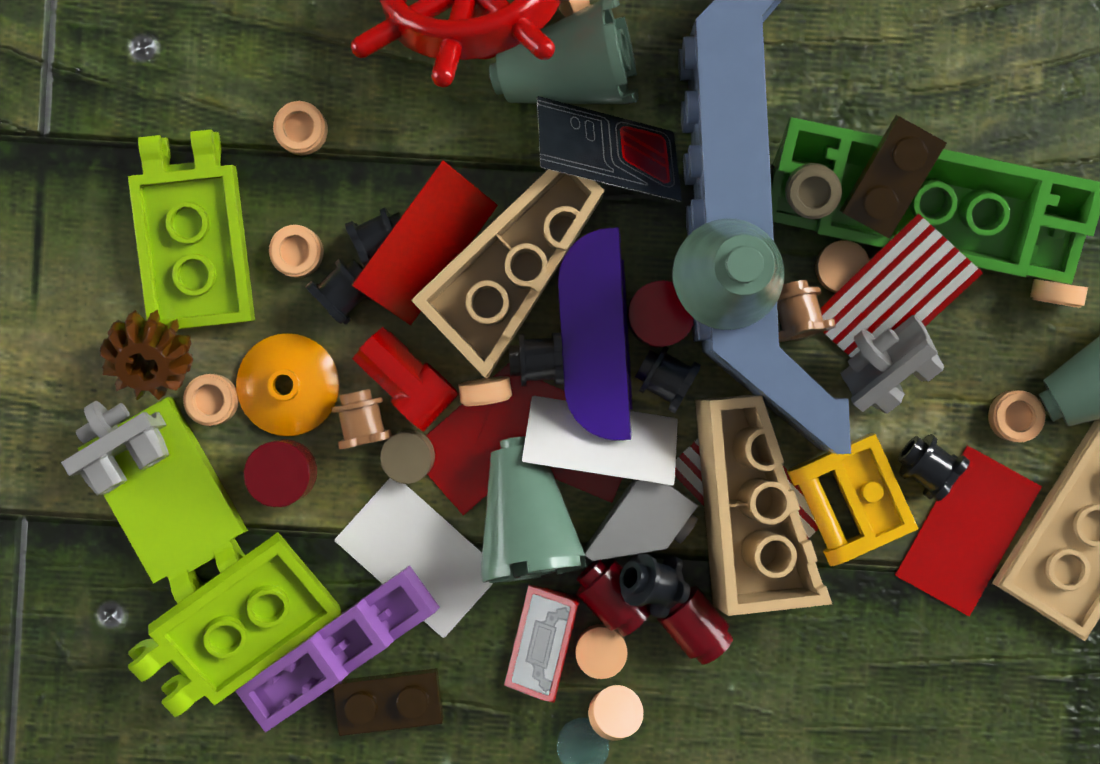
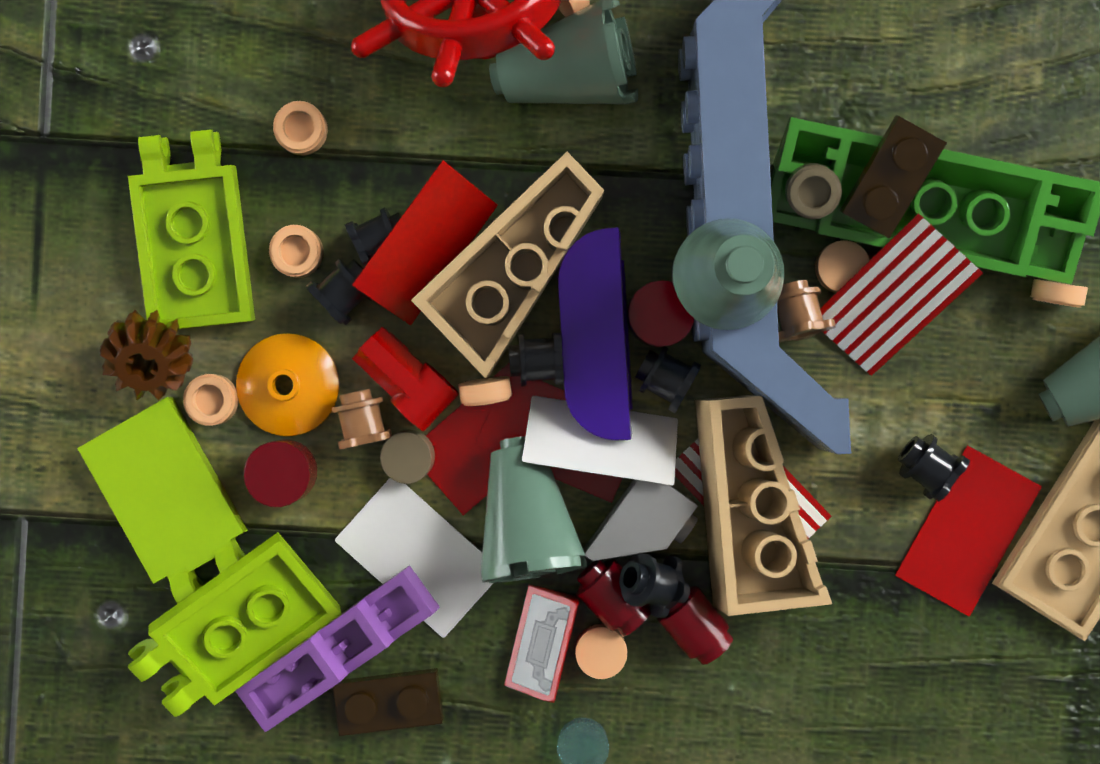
light grey hips [61,401,170,496] -> none
black sticker [537,96,682,201] -> none
light nougat tile [588,685,643,741] -> none
yellow plate [787,433,919,566] -> none
light grey hips [841,315,944,414] -> none
light nougat tile [988,390,1046,442] -> none

